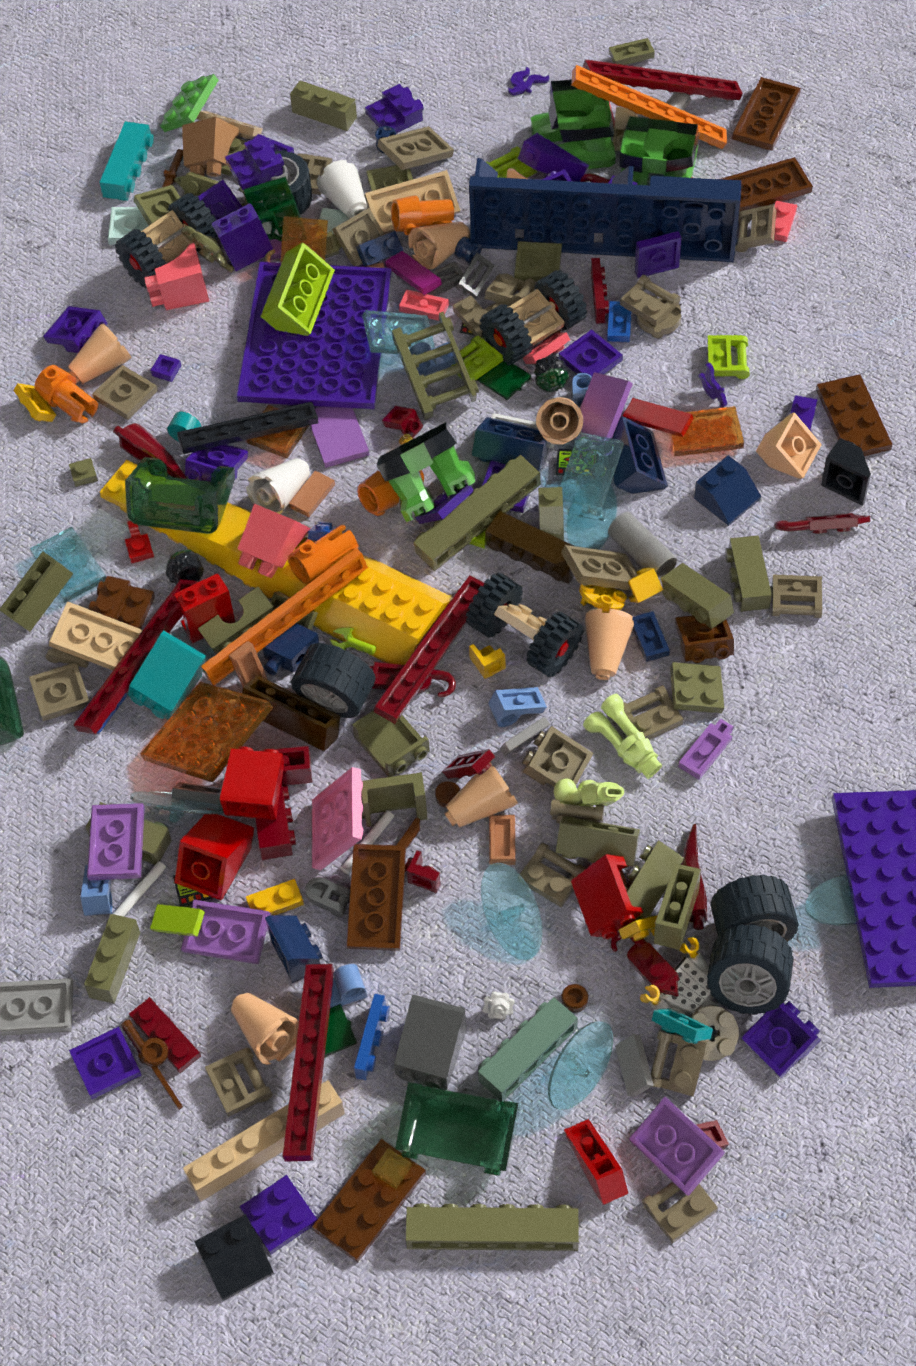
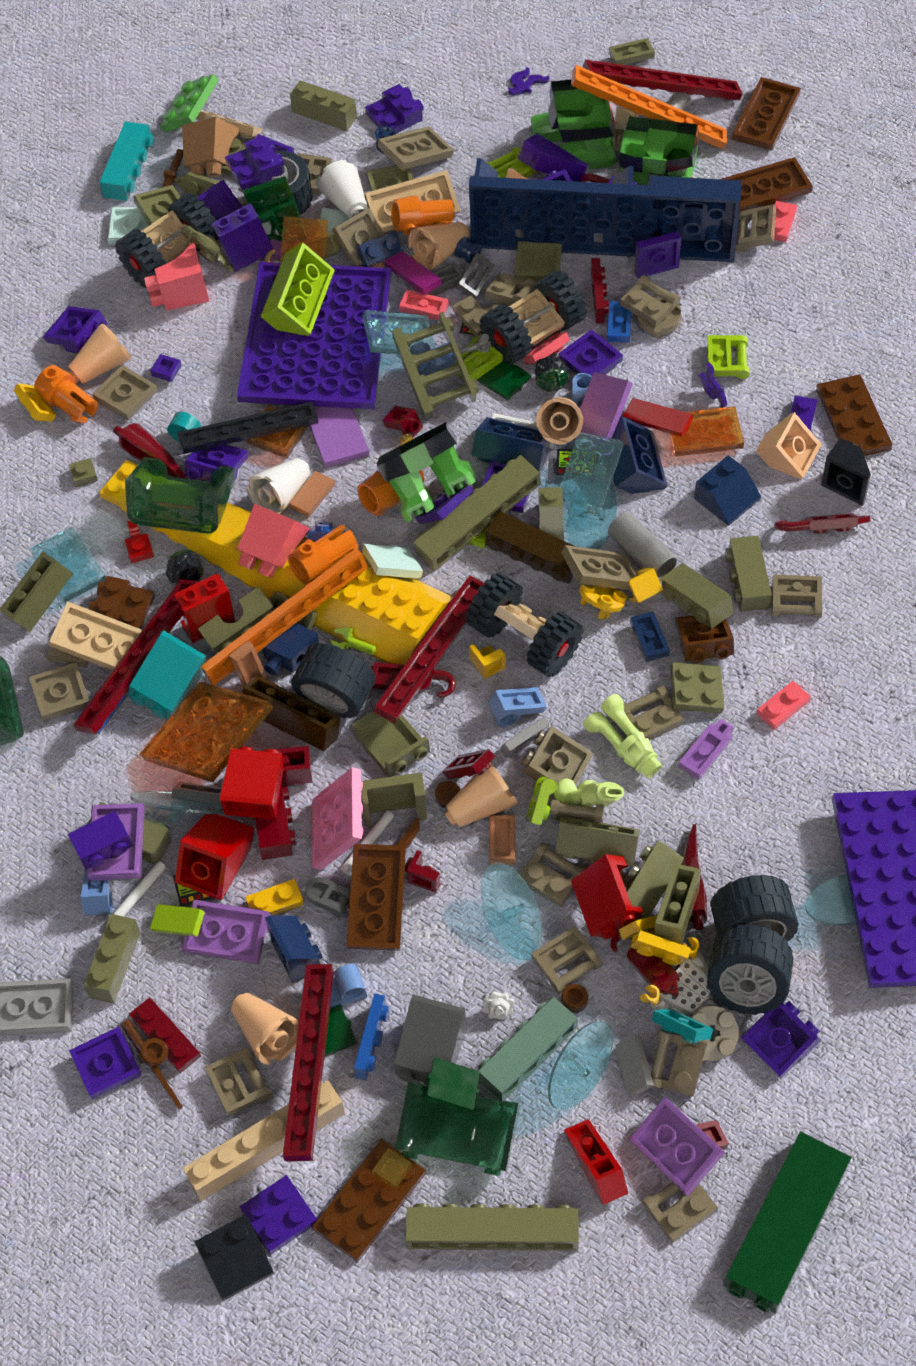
light nougat cone [585,609,634,680] -> none
none -> dark purple brick [68,811,133,870]
none -> light aqua tile [362,544,423,579]
none -> dark green piece [426,1057,480,1113]
none -> light grey hand [459,334,491,354]
none -> lime plate [525,777,557,825]
none -> dark tan plate [531,926,603,994]
none -> yellow plate [630,930,691,965]
none -> dark green brick [723,1131,852,1314]
none -> coral plate [757,681,811,730]

